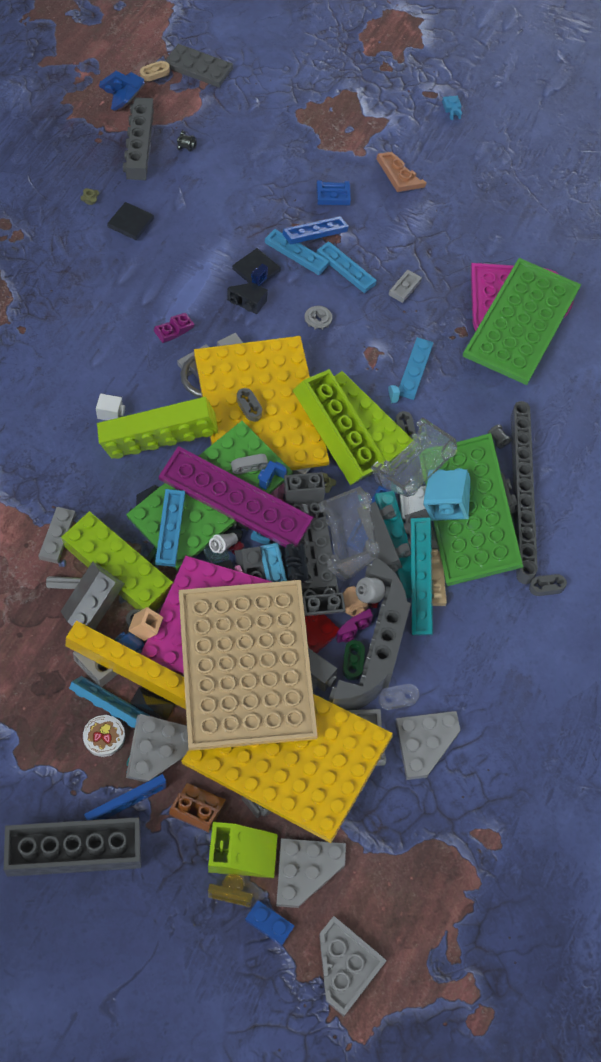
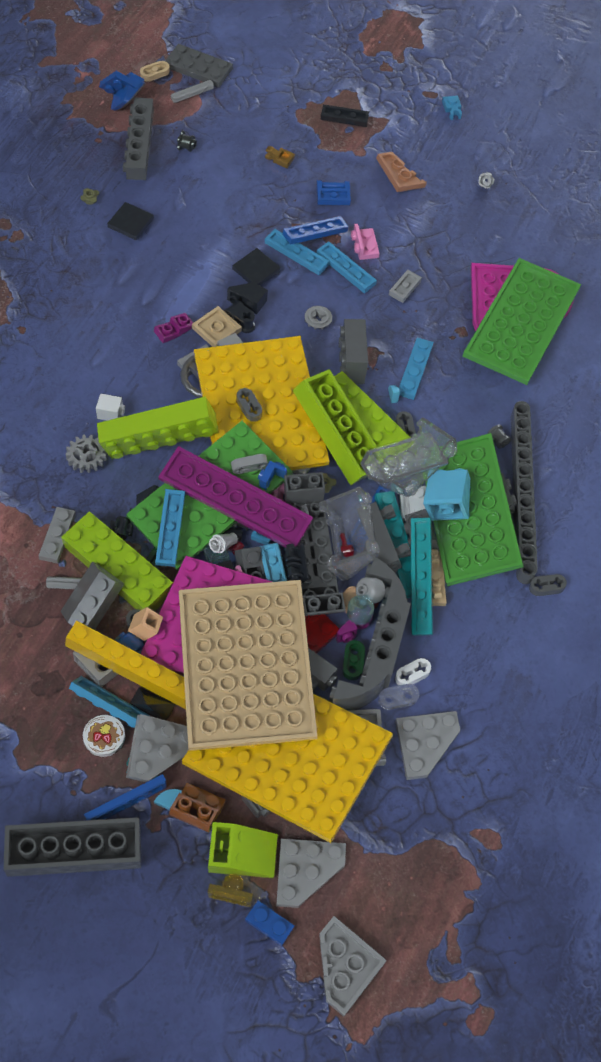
clear blue plate [251,264,268,286] -> none
none -> light grey gear [66,434,107,473]
none -> black gear [109,516,134,540]
none -> medium azure tile [154,789,182,810]
none -> light grey axle [171,80,214,103]
none -> tan plate [192,306,242,347]
none -> black piece [224,301,255,333]
none -> pearl gold plate [265,146,295,169]
none -> black plate [320,104,370,127]
none -> dark grey brick [338,319,368,384]
none -> dark red hand [340,533,354,557]
none -> clear light blue head [347,595,374,625]
none -> bright pink bracket [351,224,380,260]
none -> clear slope [360,433,449,484]
none -> white beam [395,658,431,688]
none -> light grey plate [479,172,494,189]

